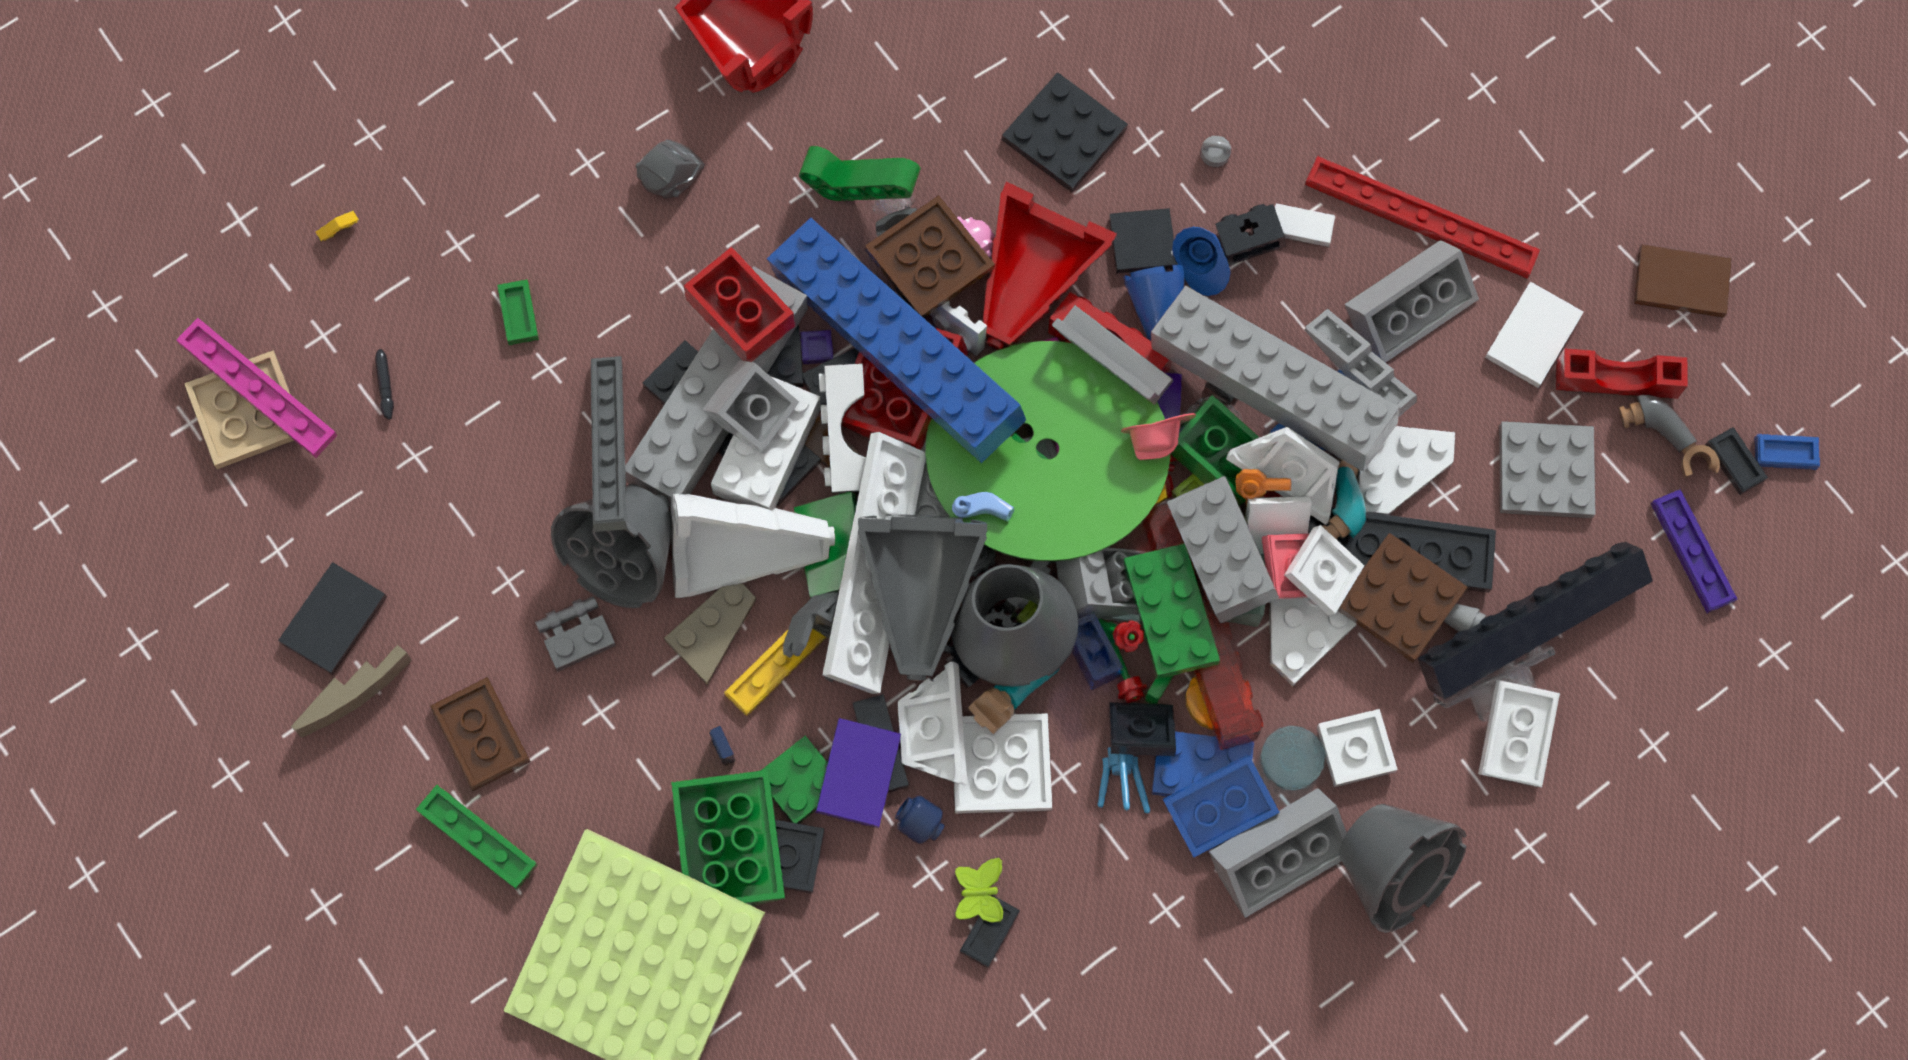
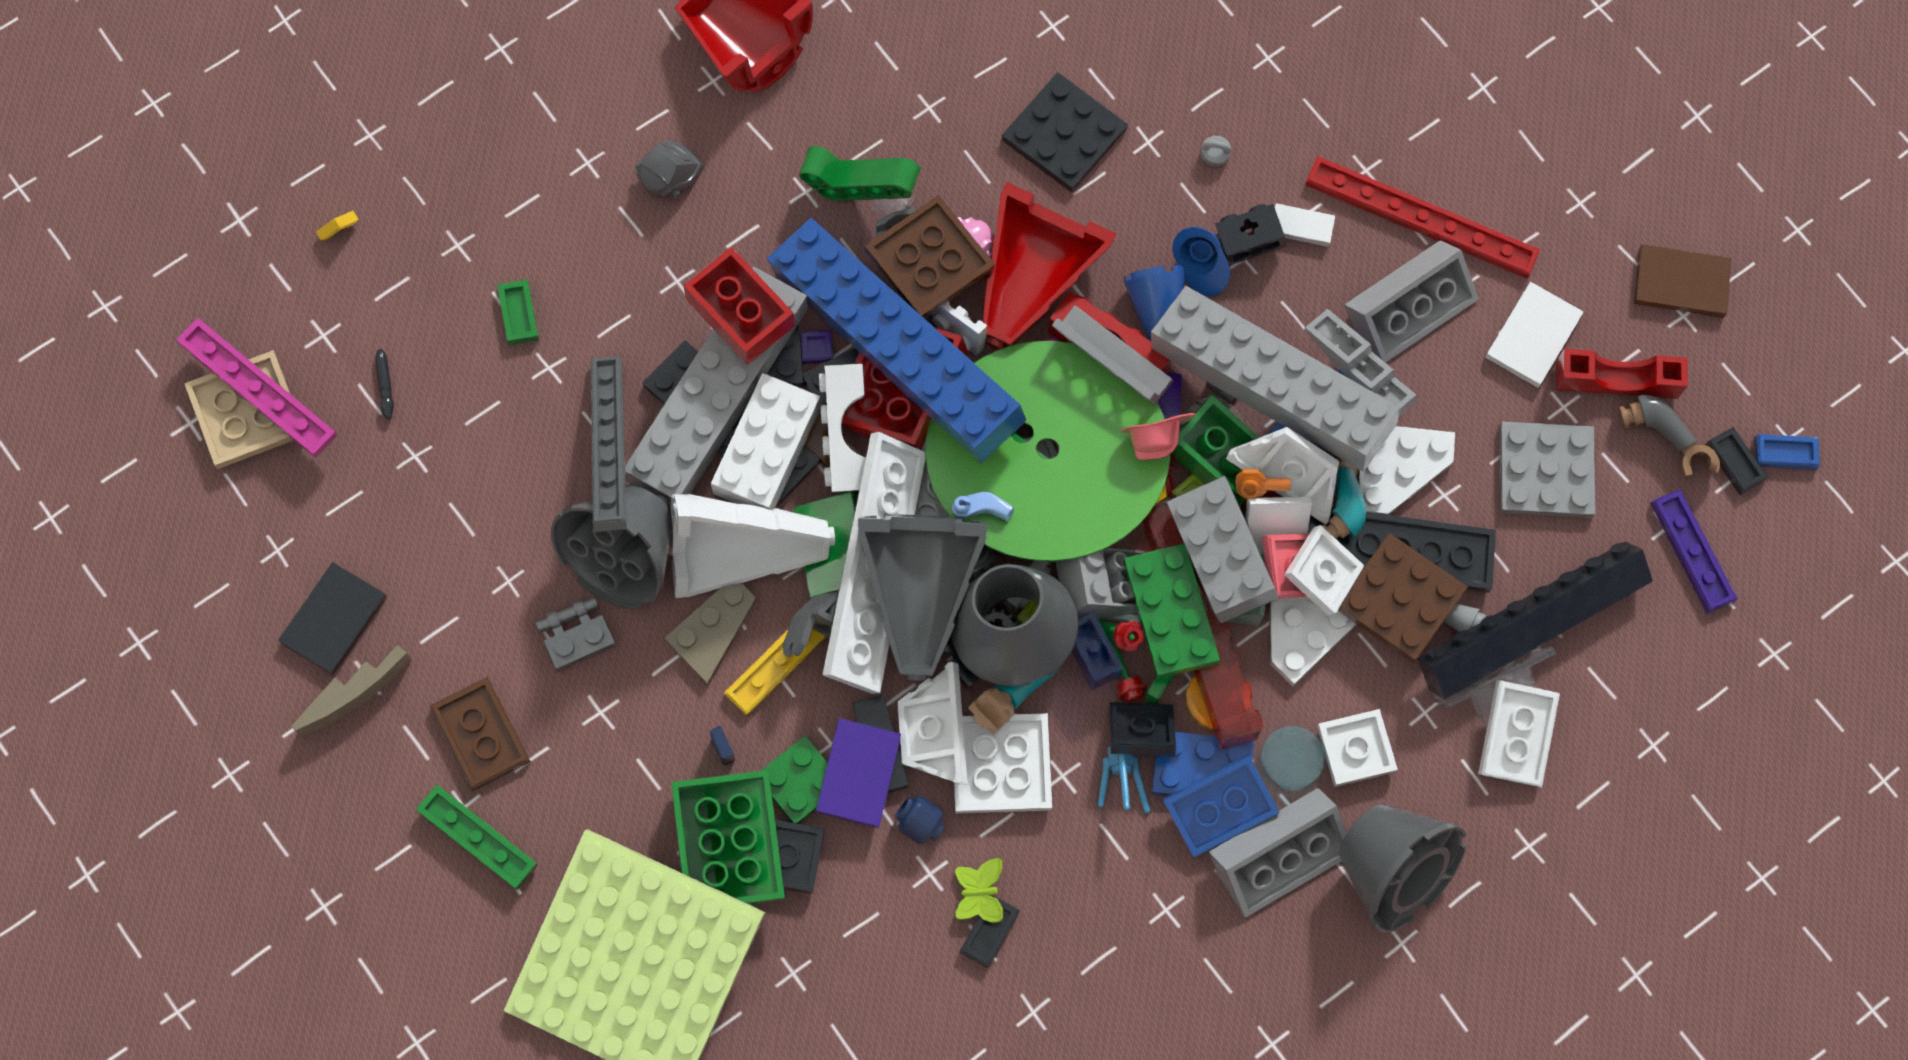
light grey slope [703,360,799,452] -> none
black tile [1109,208,1177,274] -> none

